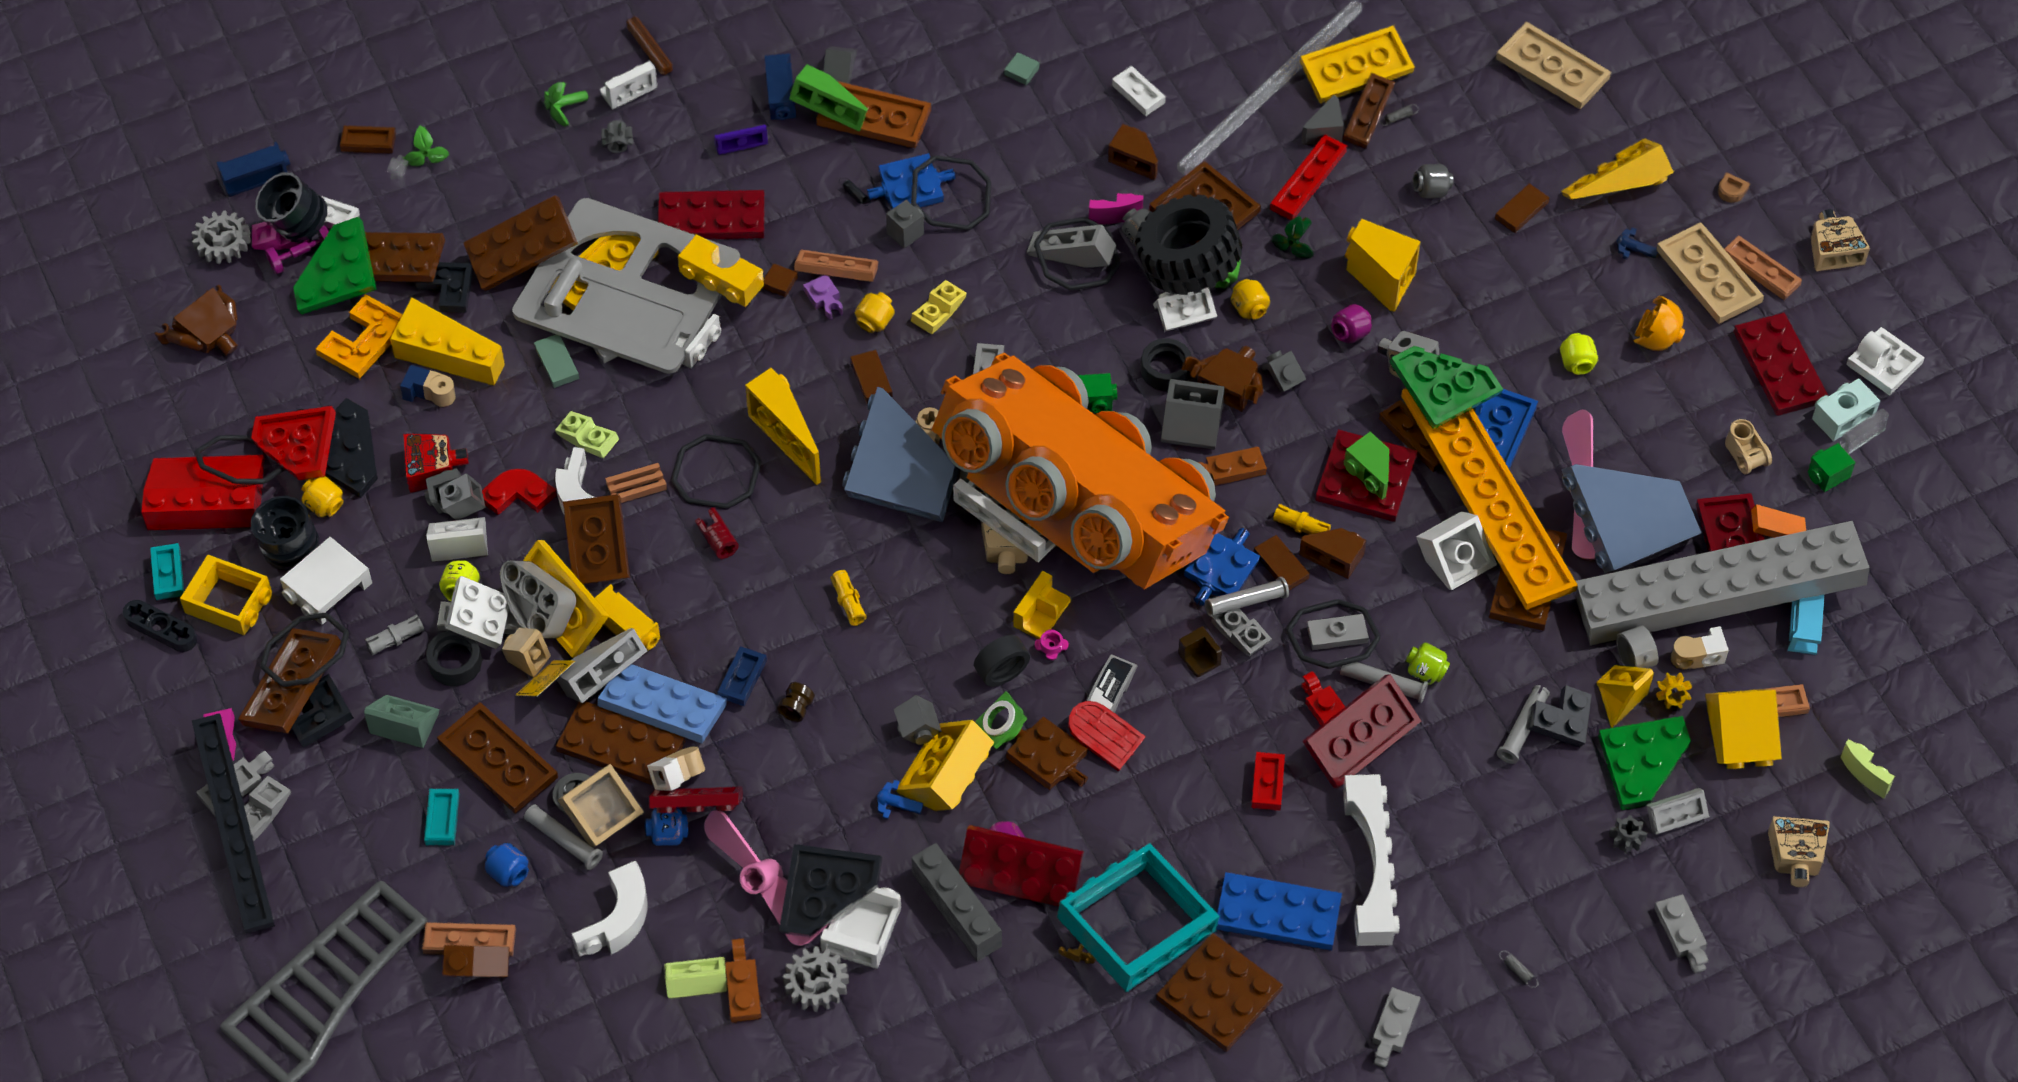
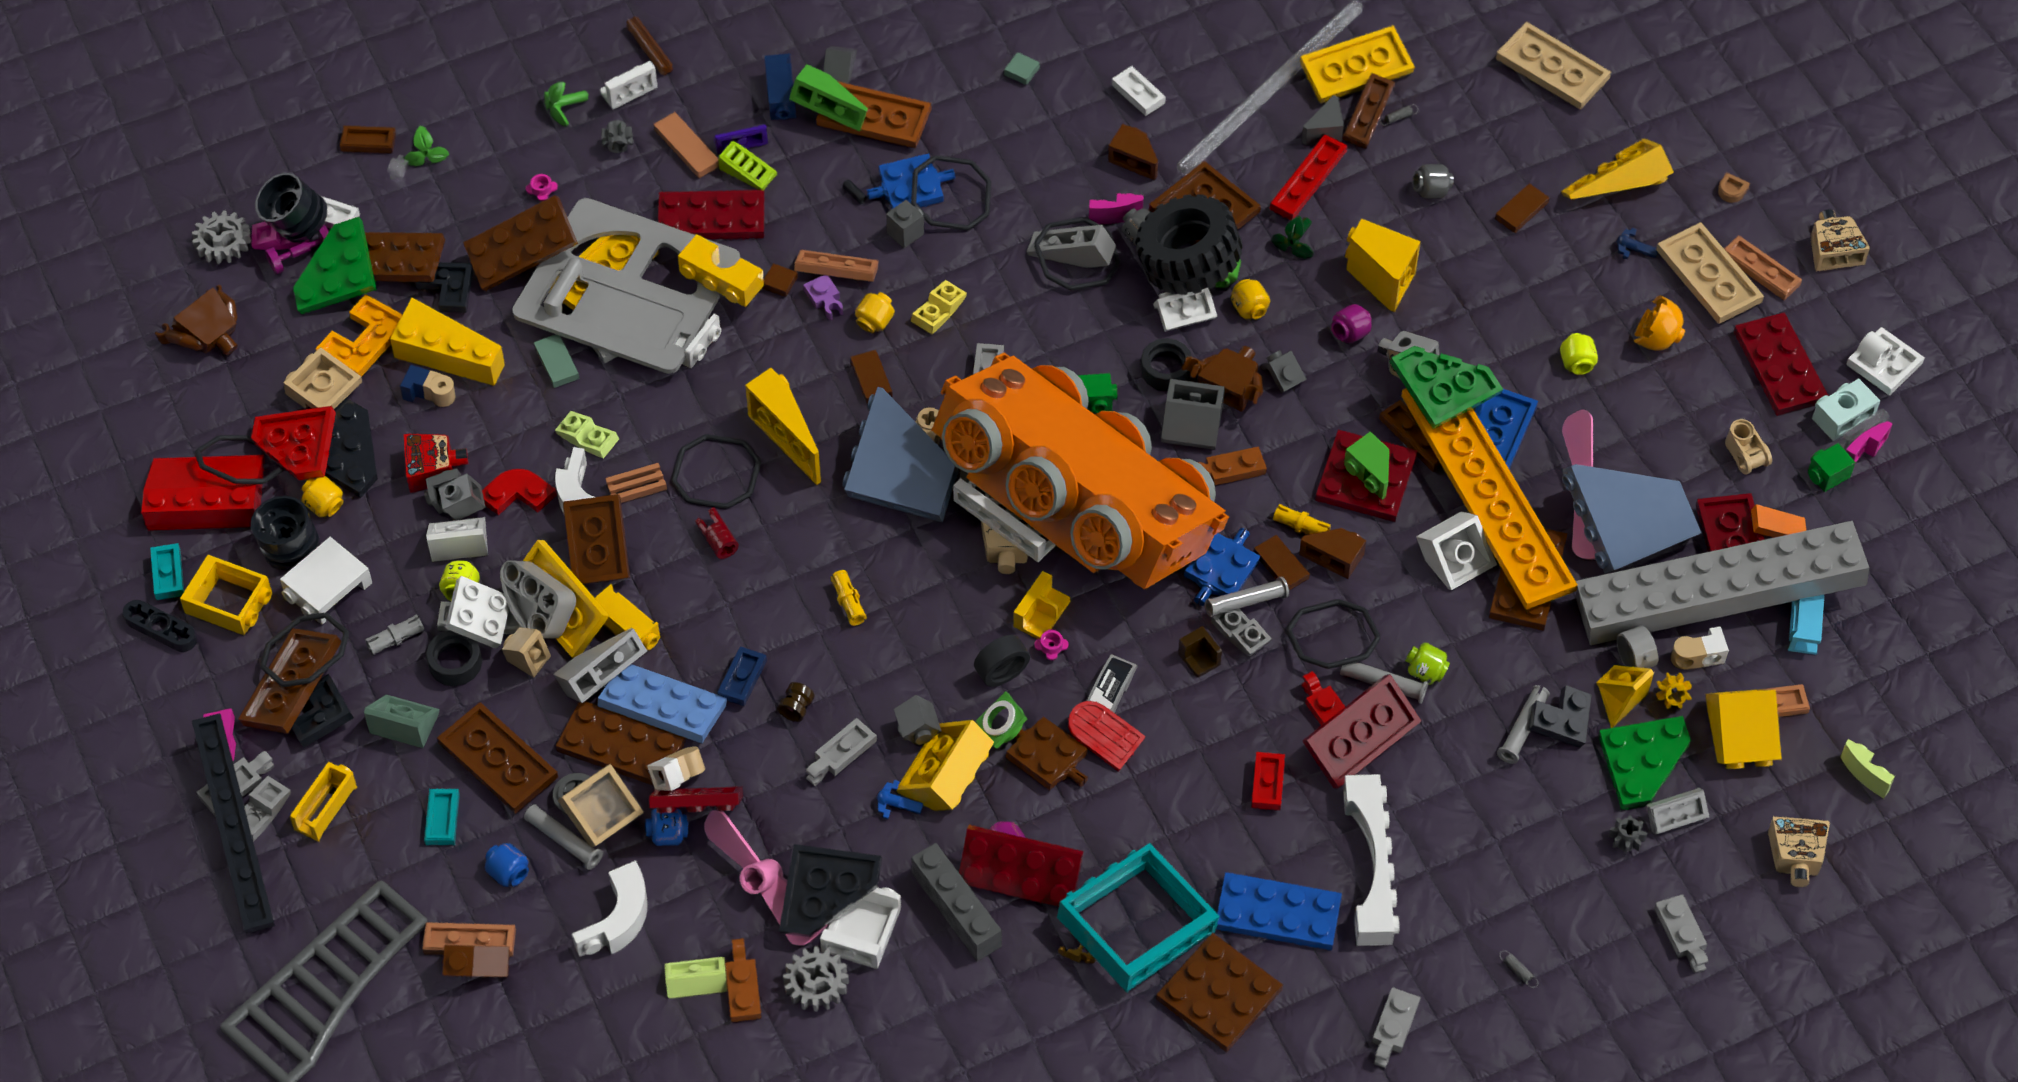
dark blue window [216,142,290,197] -> none
yellow sticker [516,660,575,696] -> none
light grey plate [1307,614,1369,650] -> none
none -> tan plate [283,347,362,409]
none -> yellow window [290,762,357,842]
none -> dark pink plate [526,174,558,201]
none -> nougat tile [654,112,719,178]
none -> lime slope [718,141,777,190]
none -> light grey plate [806,718,877,786]
none -> dark pink slope [1846,421,1893,464]

